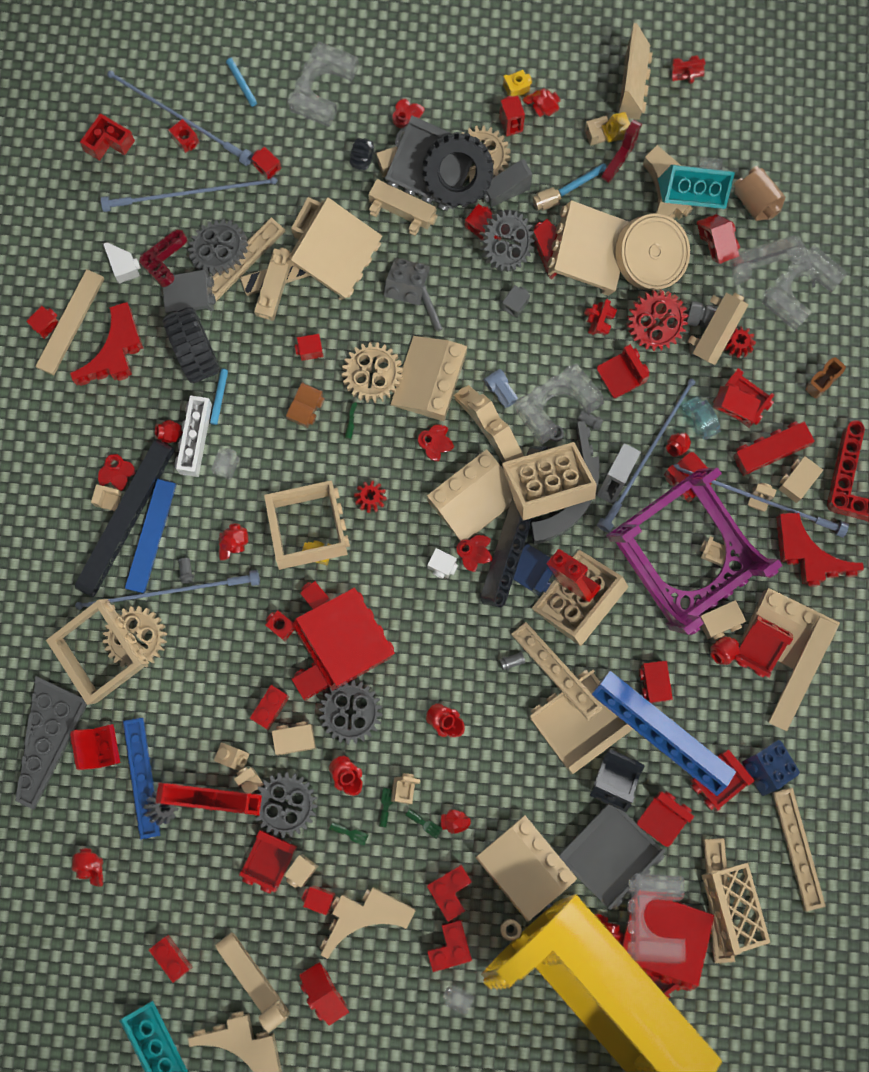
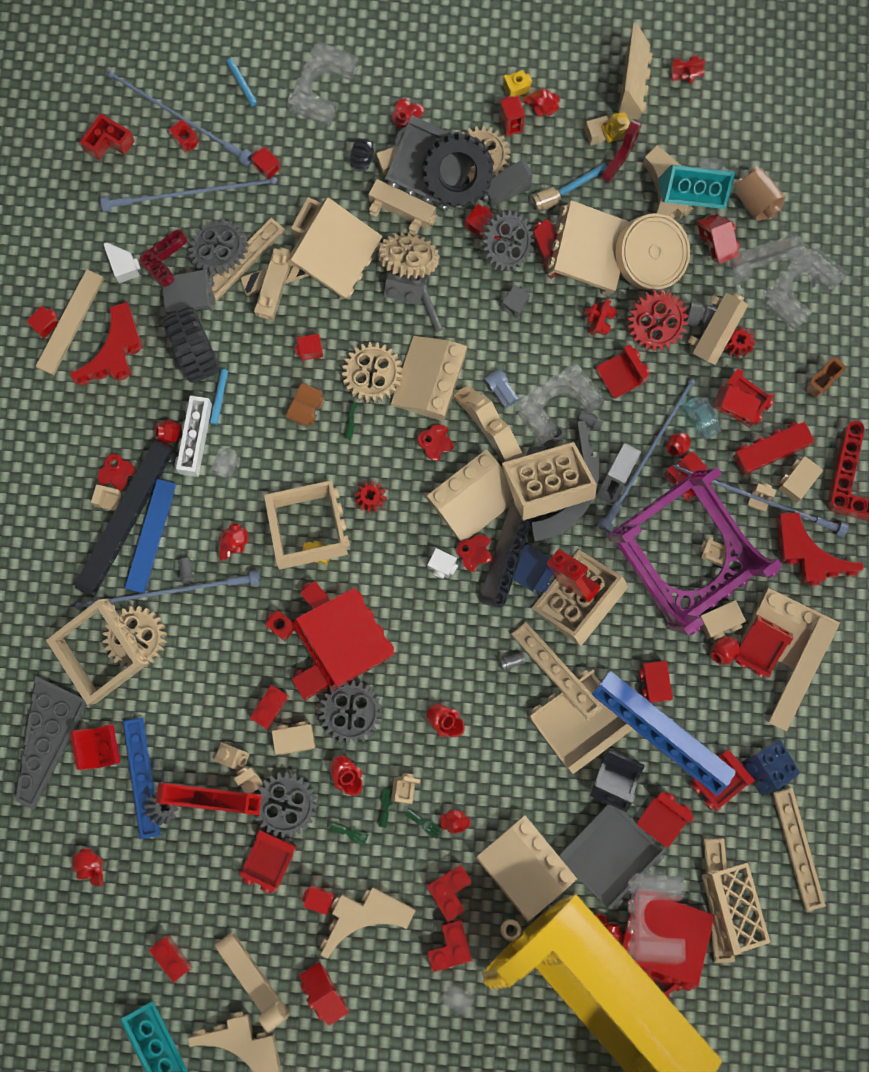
tan brick [285,854,318,888] -> none
none -> tan gear [378,233,439,279]

